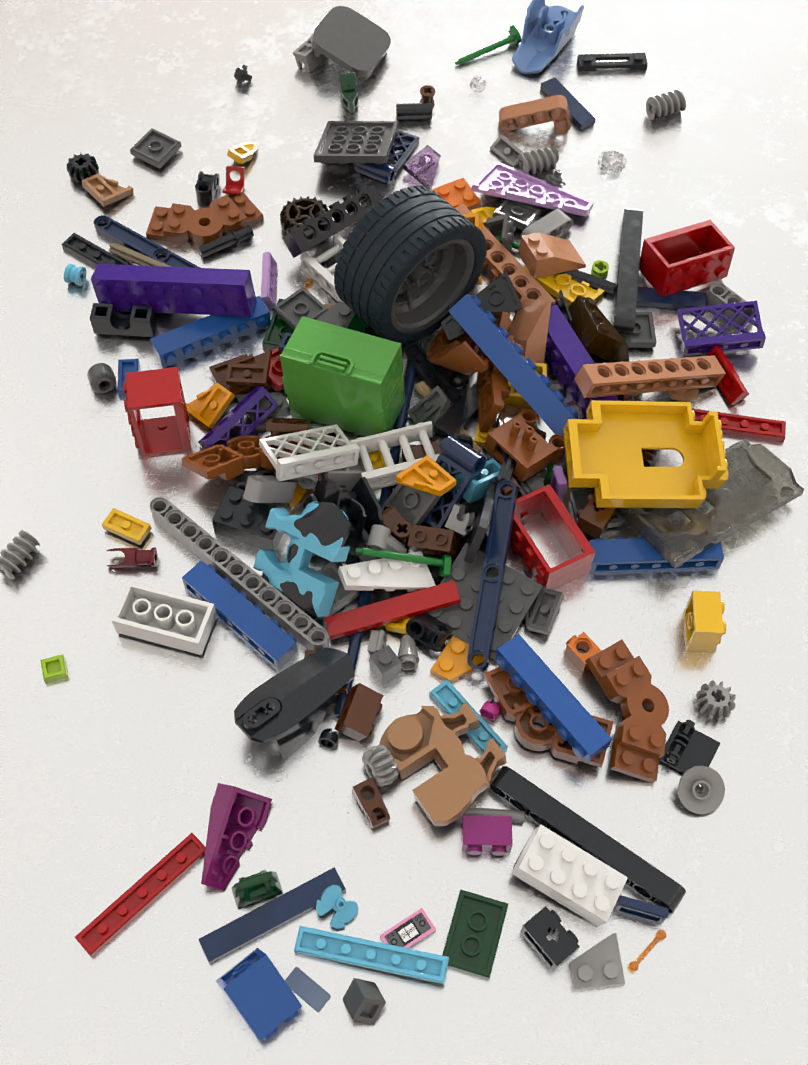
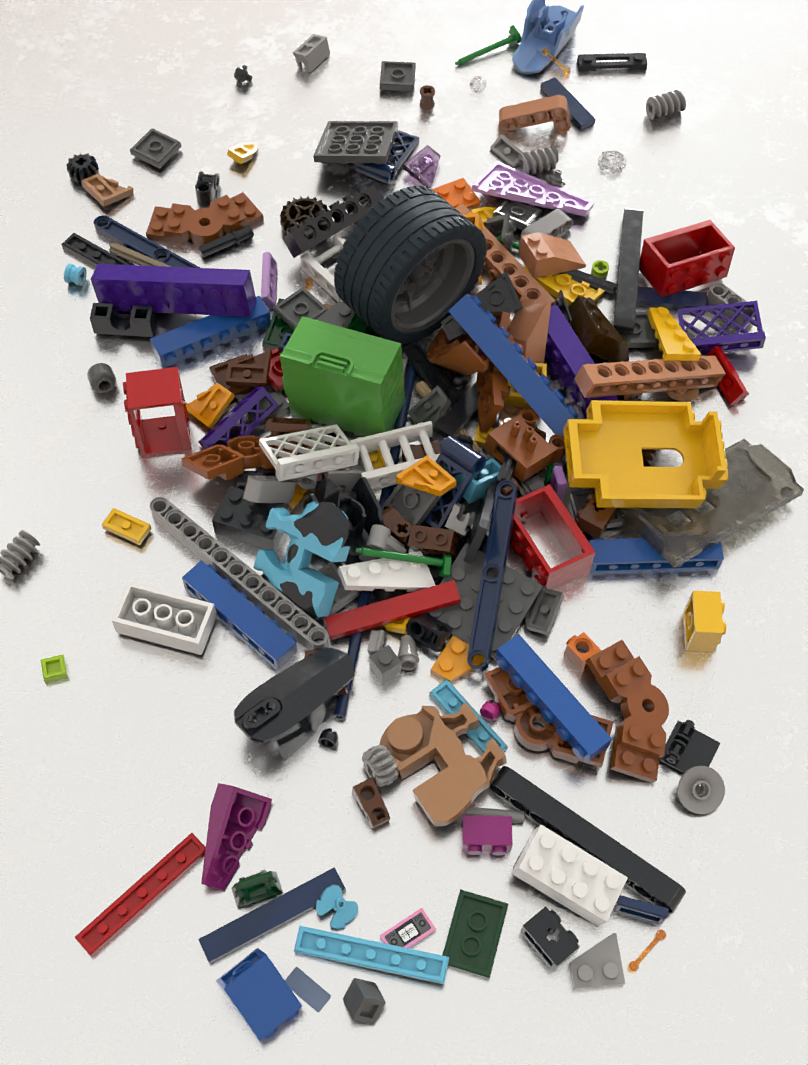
dark red piece [106,547,158,568] -> none
blue tile [118,359,140,396] -> none
red bracket [222,166,245,196] -> none
dark grey tile [310,5,391,79] -> none
reddish brown brick [335,683,383,741] -> none
dark green piece [339,72,358,113] -> none
black axle [396,102,432,121] -> none
red tile [692,408,786,442] -> none
light grey gear [696,680,736,721] -> none
none -> dark grey plate [380,61,416,91]
none -> clear orange hinge [542,48,571,74]
none -> yellow wing [647,307,701,361]

